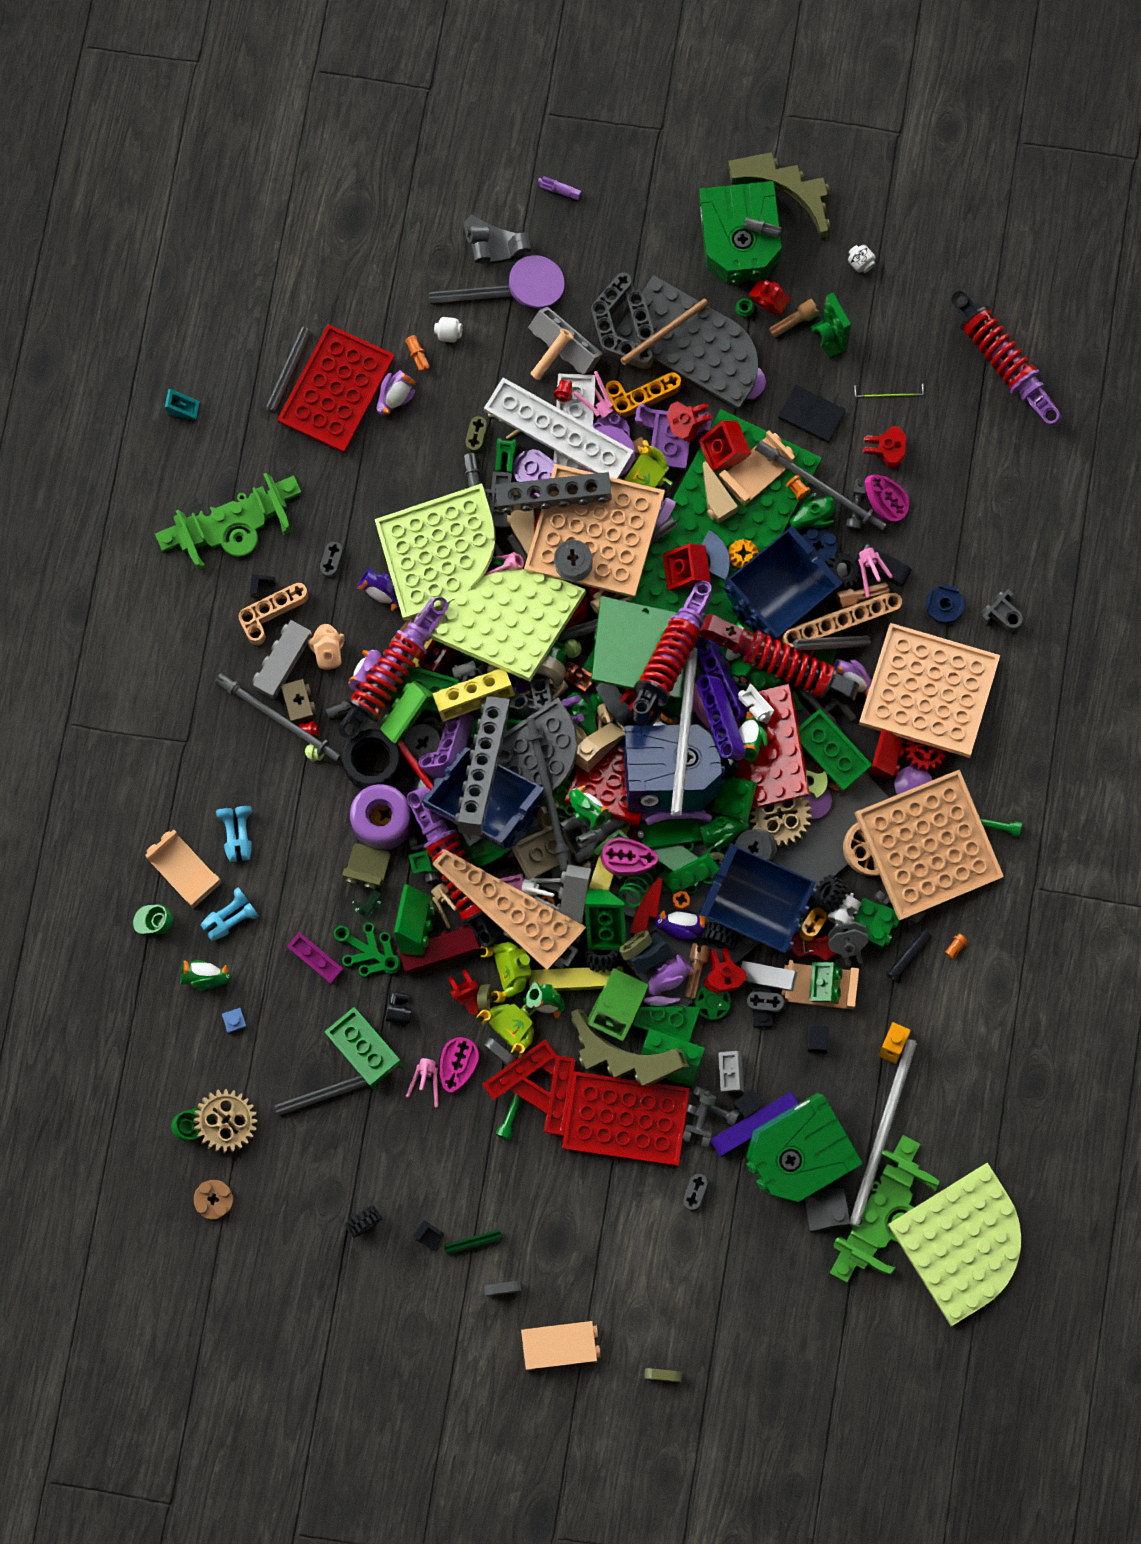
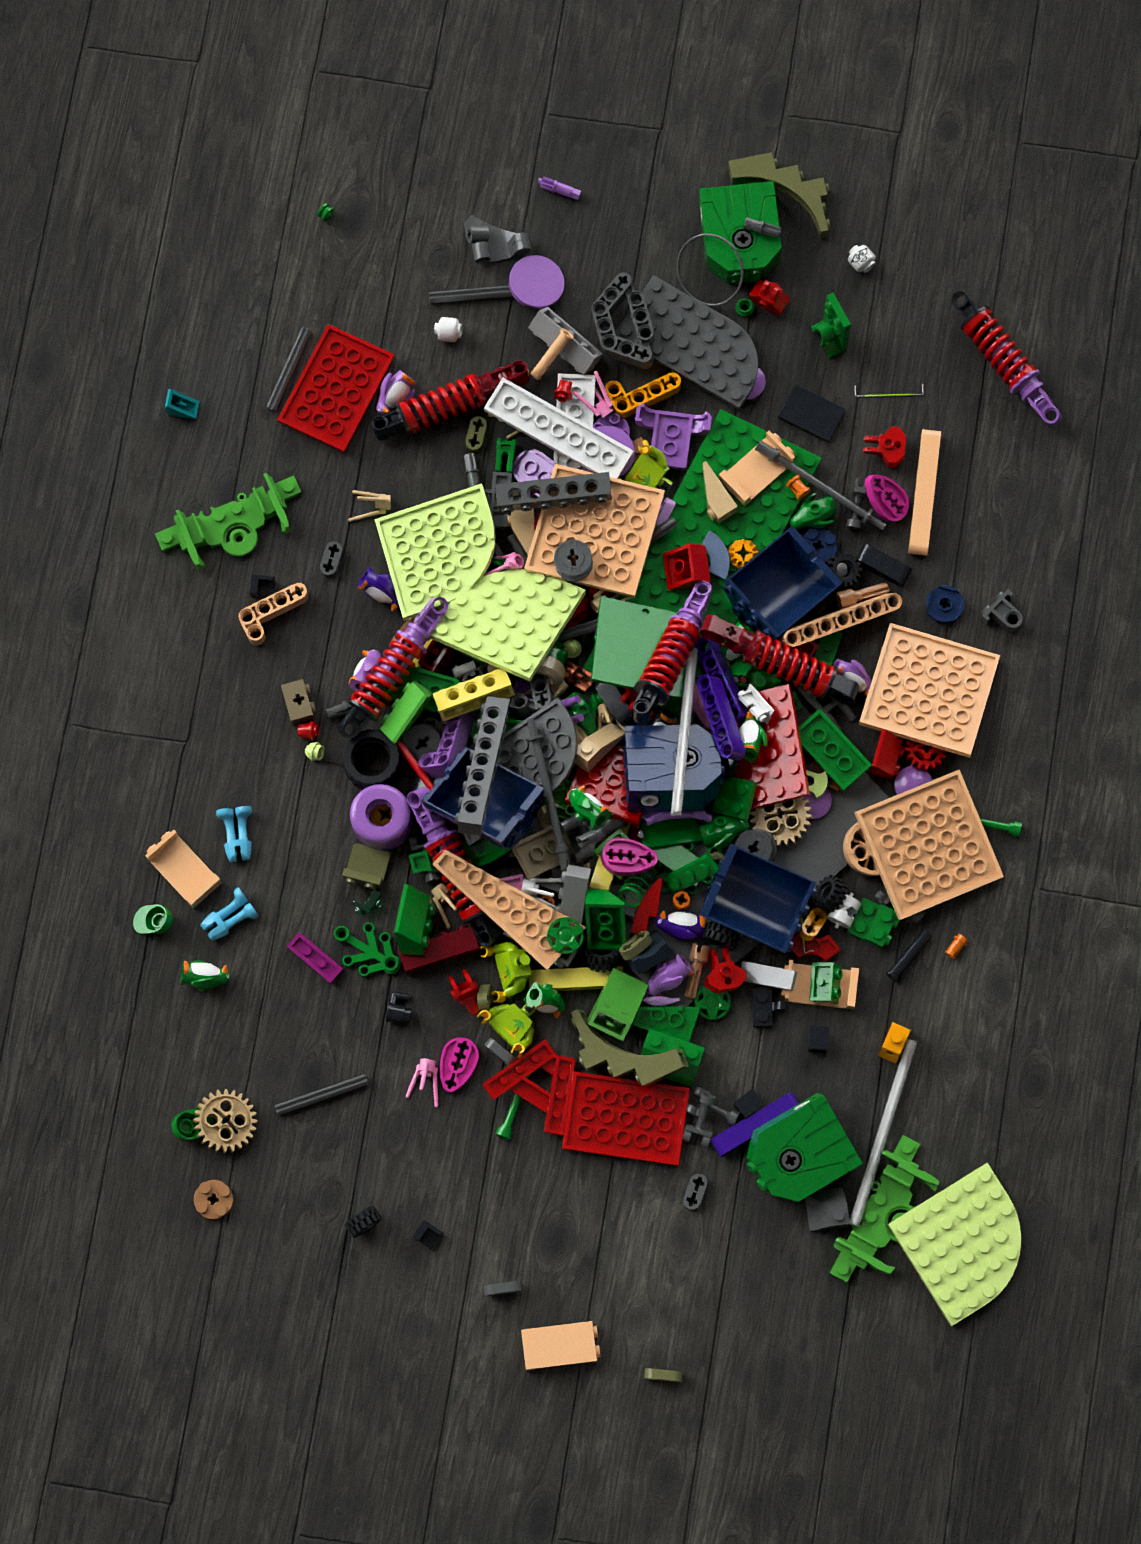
dark grey bar [215,673,341,762] -> none
medium blue plate [222,1008,247,1033] -> none
light grey brick [252,620,312,700] -> none
light nougat head [308,624,345,670] -> none
plate [324,1007,405,1092] -> none
orange axle [405,335,429,372] -> none
dark green axle [444,1230,502,1255] -> none
medium nougat piece [620,299,708,365] -> none
red hinge [667,401,712,442] -> none
red slope [699,420,751,472] -> none
light grey hinge [718,1051,744,1093] -> none
dark grey beam [747,992,785,1012] -> none
medium nougat piece [769,299,820,337] -> none
dark grey axle [793,635,871,651] -> none
dark grey hinge [828,921,868,966] -> none
bright pink plant [858,548,892,598] -> none
none -> green bush [317,203,335,222]
none -> tan plant [348,490,391,522]
none -> piece [372,360,530,440]
none -> green wheel [547,917,584,954]
none -> dark grey piece [677,233,744,306]
none -> light nougat beam [908,429,941,556]

